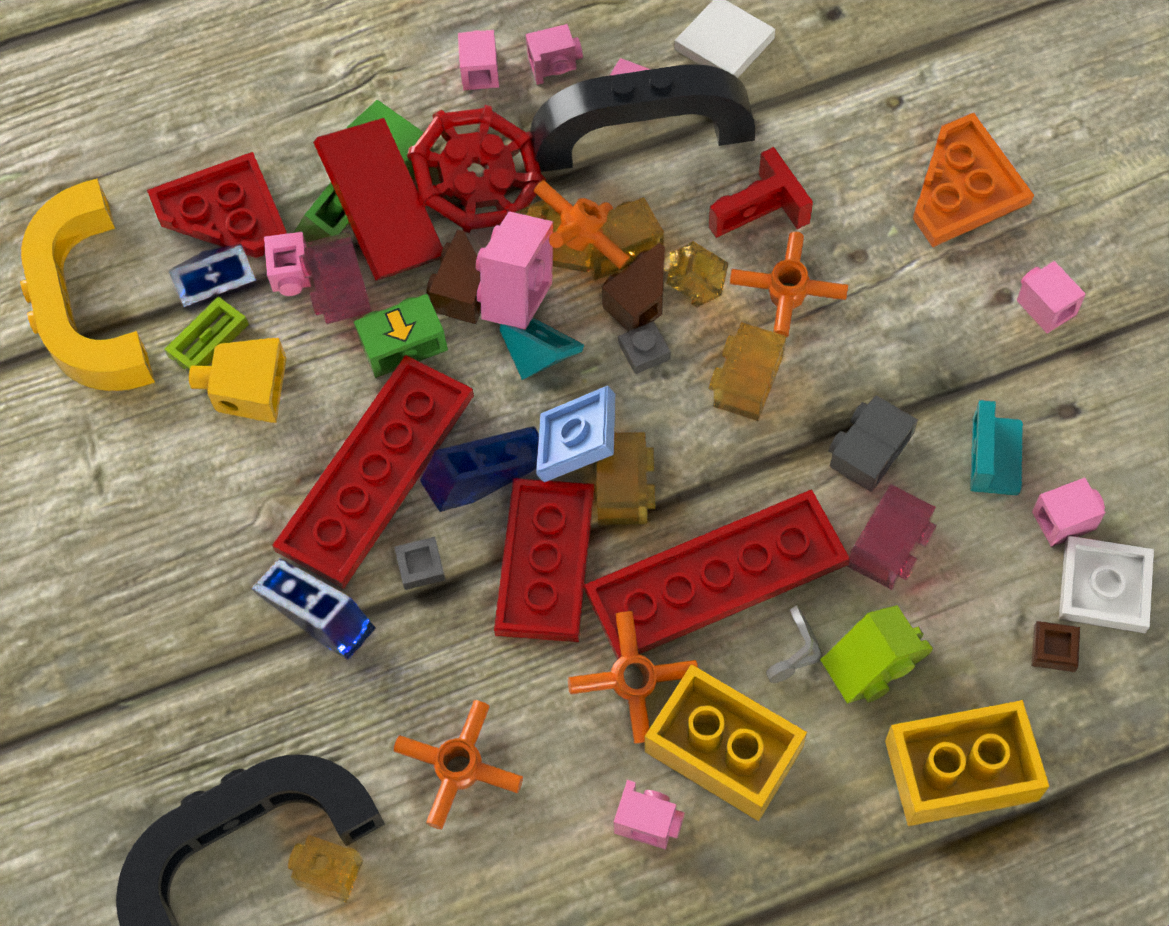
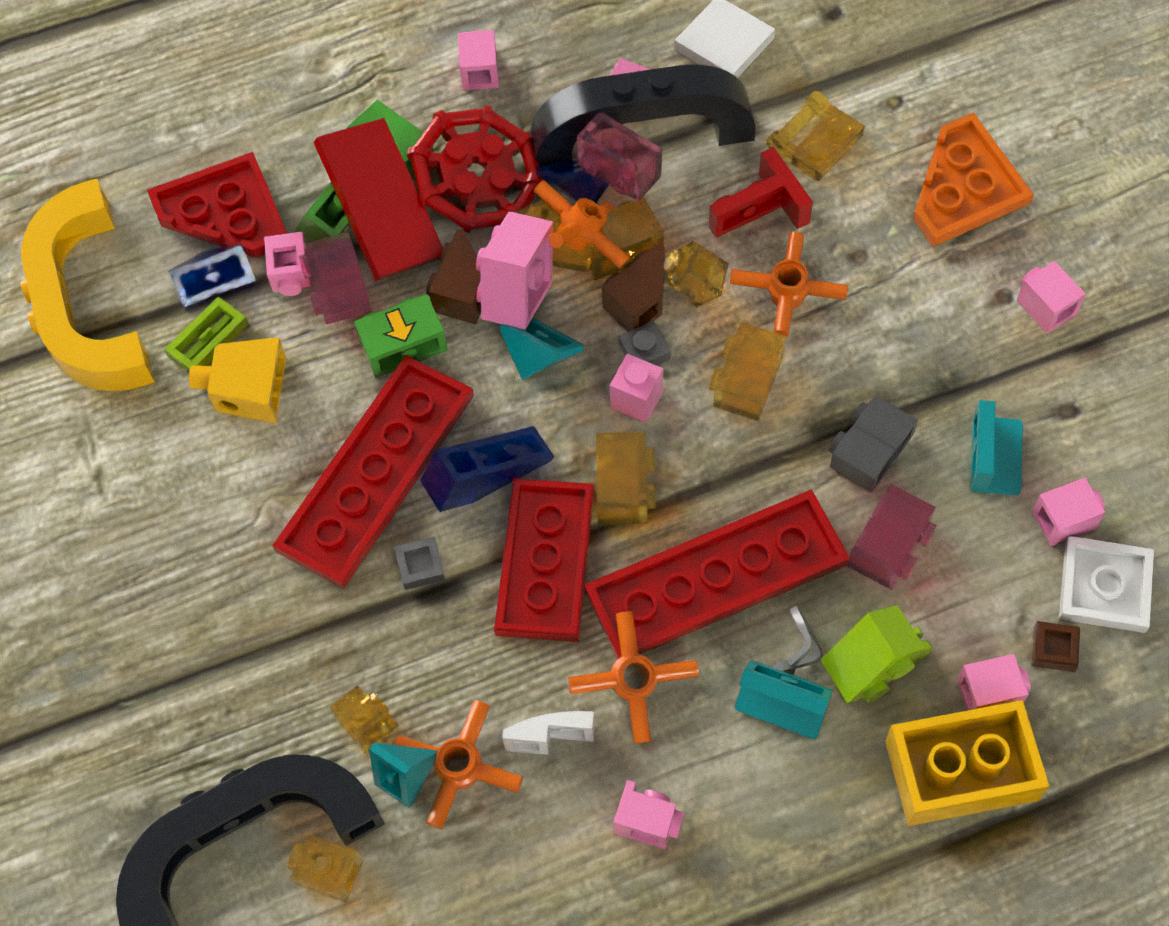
clear blue slope [252,558,376,660] -> none
bright pink brick [525,24,583,85] -> none
light blue tile [536,386,616,482] -> none
yellow brick [645,664,807,821] -> none
none -> clear yellow brick [330,685,398,754]
none -> teal slope [369,743,438,808]
none -> white slope [502,711,595,755]
none -> clear blue slope [536,152,620,203]
none -> clear pink brick [577,111,662,202]
none -> bright pink brick [609,354,664,423]
none -> teal panel [735,660,833,739]
none -> clear yellow plate [766,91,865,182]
none -> bright pink brick [957,654,1031,711]

